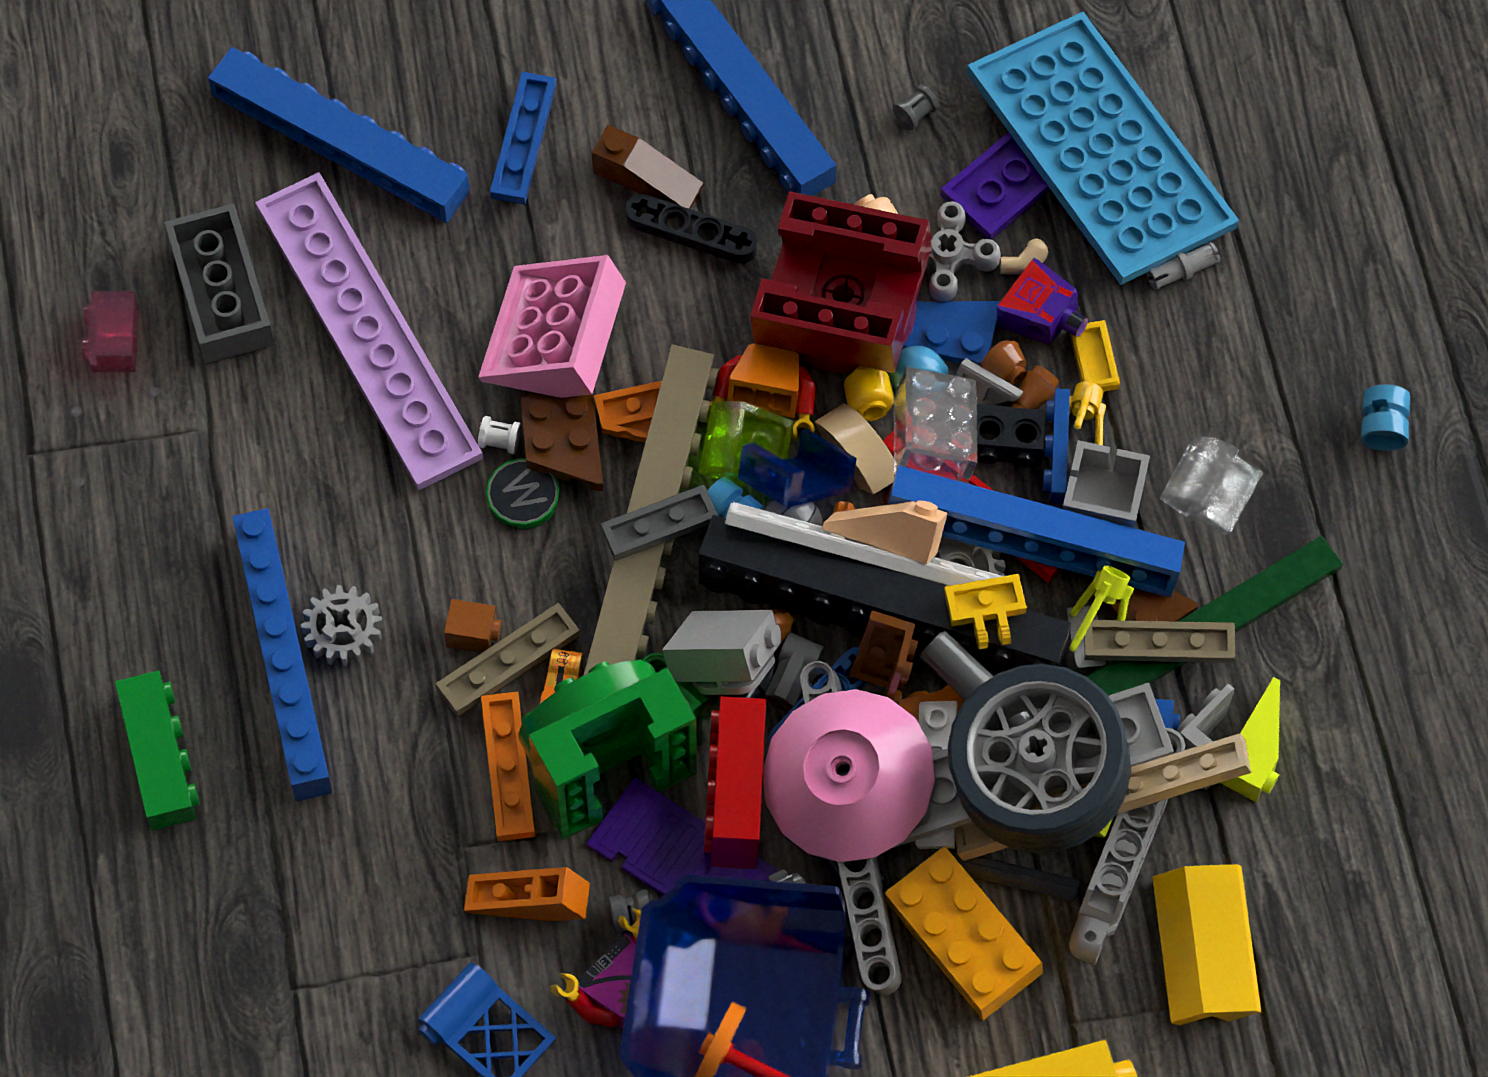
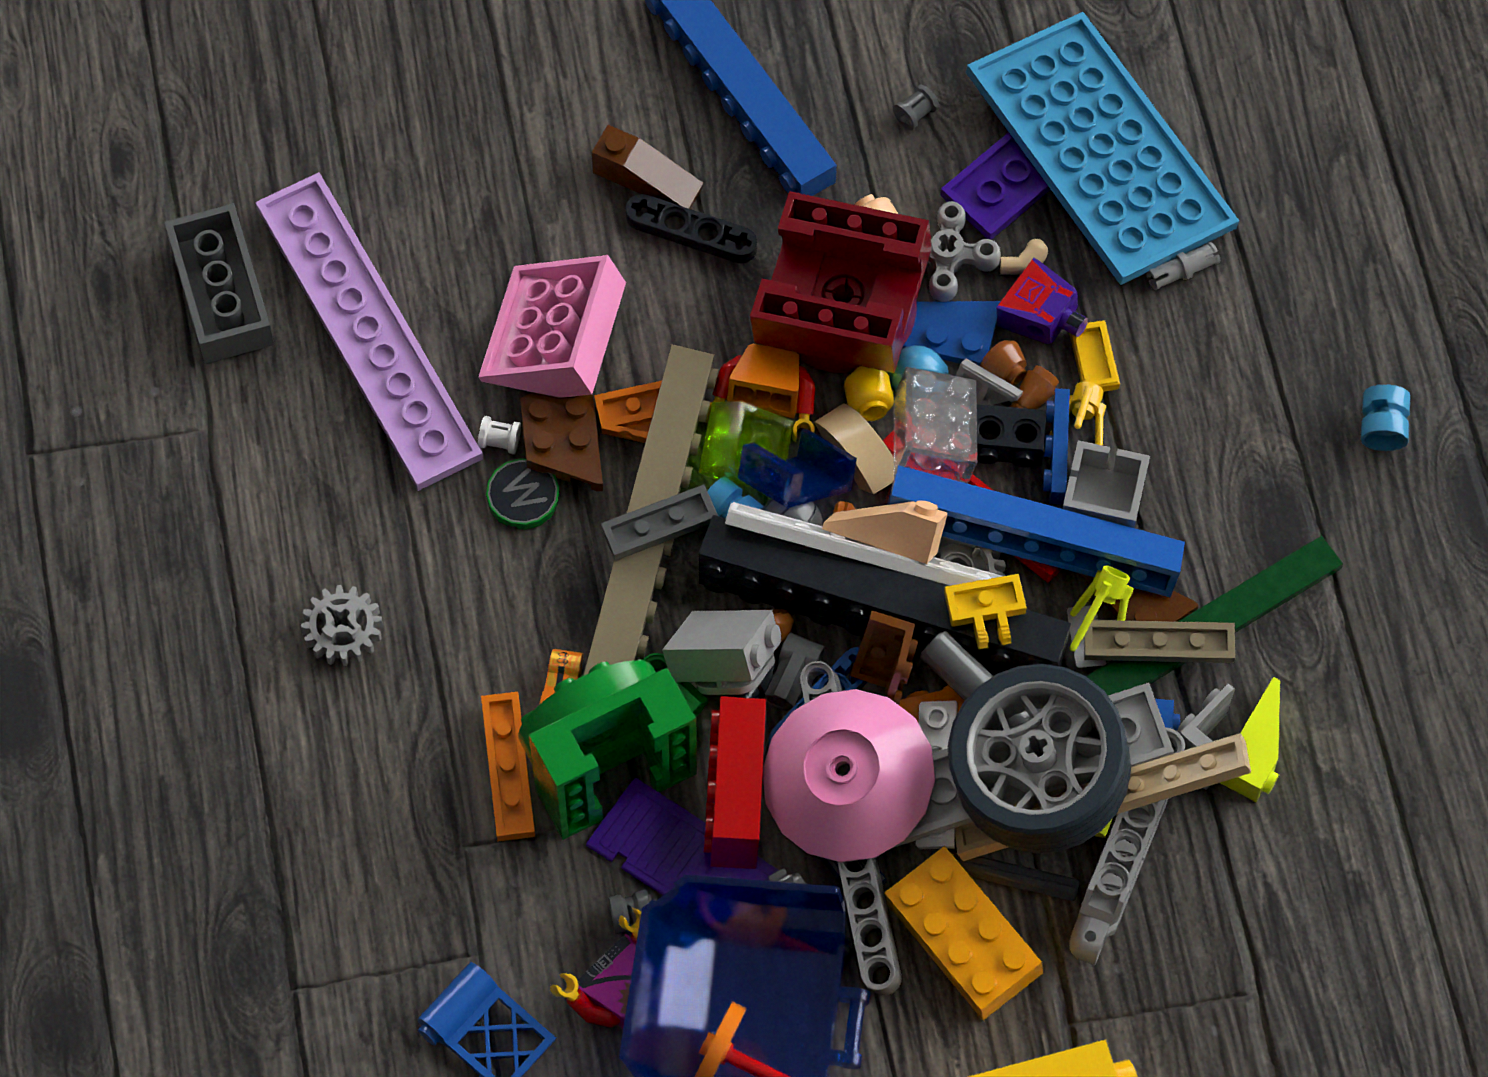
clear pink brick [82,291,139,372] -> none
green brick [115,670,200,831] -> none
blue brick [208,47,470,223] -> none
blue brick [232,508,333,801] -> none
dark tan plate [435,603,580,717] -> none
dark orange brick [444,599,502,653] -> none
orange slope [464,867,590,922] -> none
blue plate [490,72,557,205] -> none
yellow slope [1152,864,1261,1026] -> none
clear brick [1159,436,1262,535] -> none

